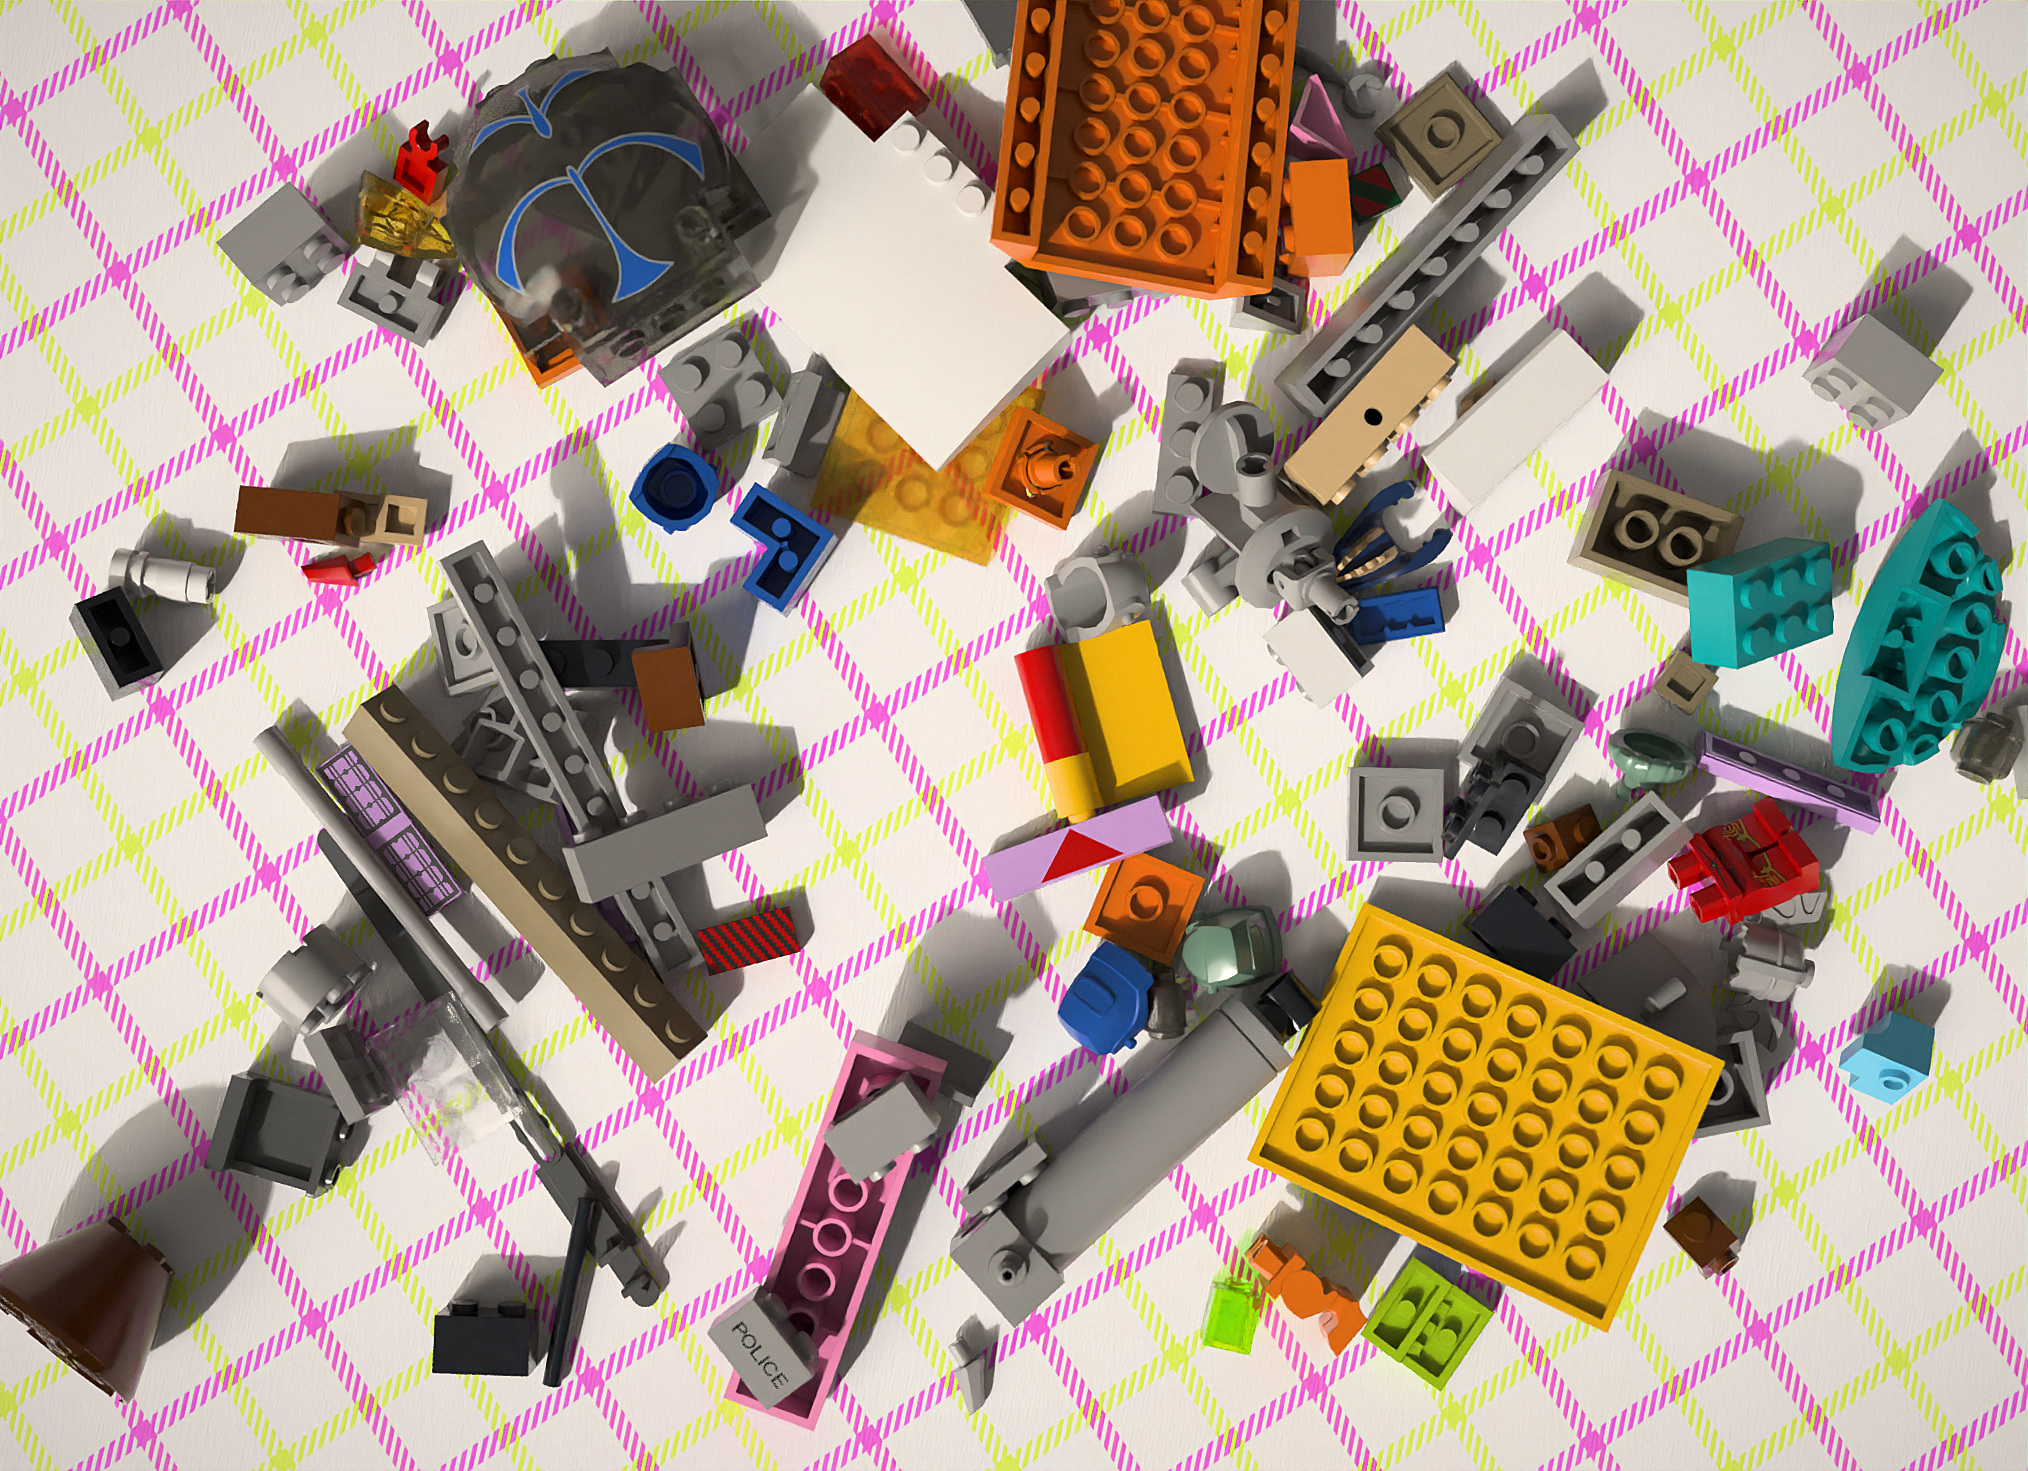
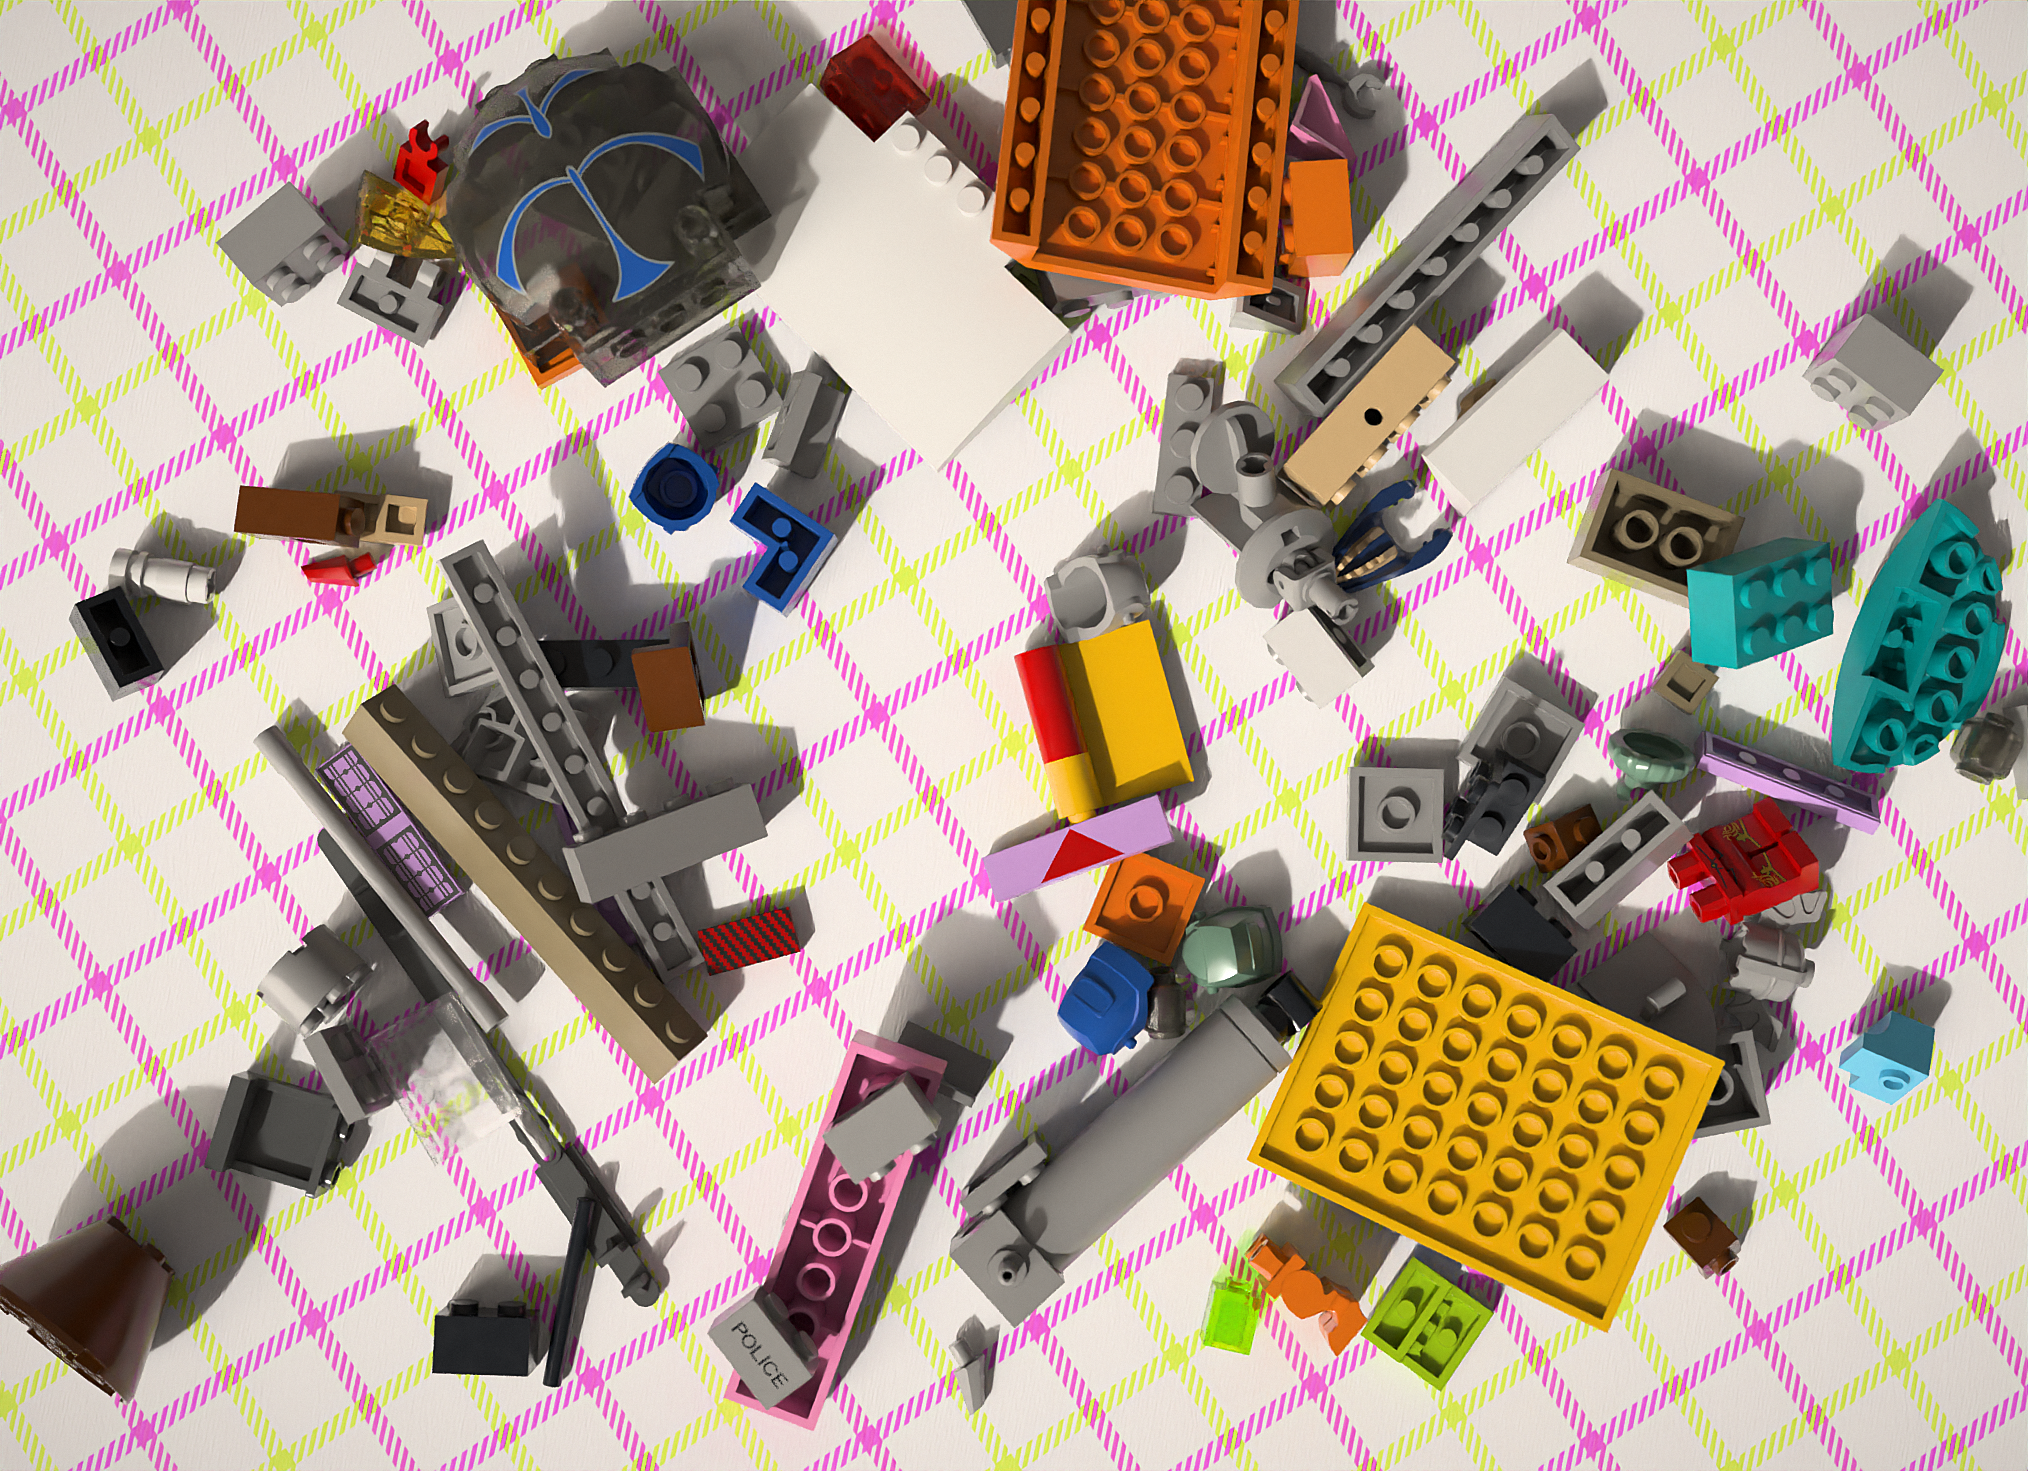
clear yellow plate [810,386,1047,568] -> none
orange plate [981,406,1100,531] -> none
light grey piece [1181,547,1240,619] -> none
blue plate [1347,585,1446,647] -> none
dark green tile [1349,162,1402,227] -> none
dark tan tile [1374,71,1504,204] -> none

